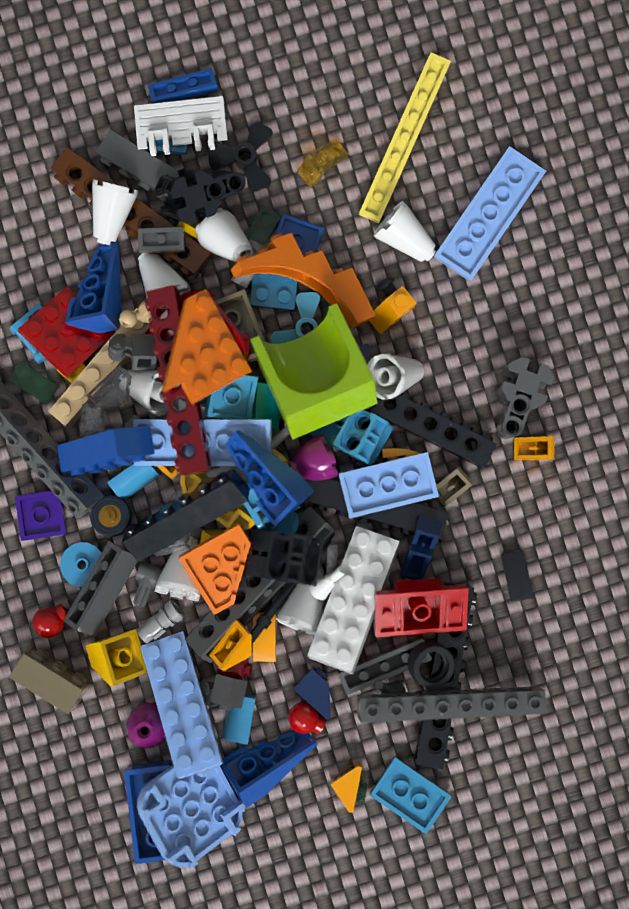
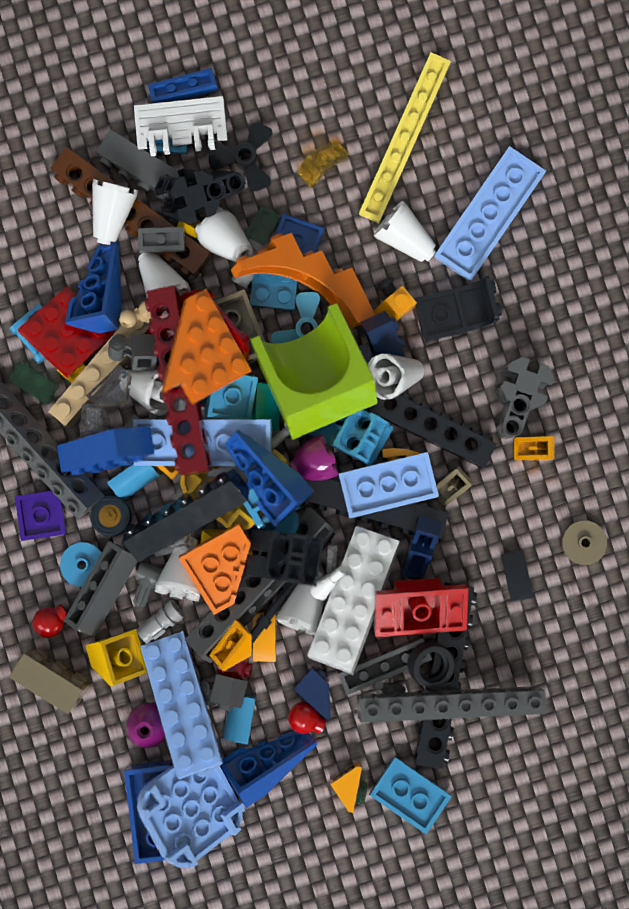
none -> dark blue brick [361,311,406,357]
none -> black bracket [414,275,502,343]
none -> dark tan plate [561,520,607,565]

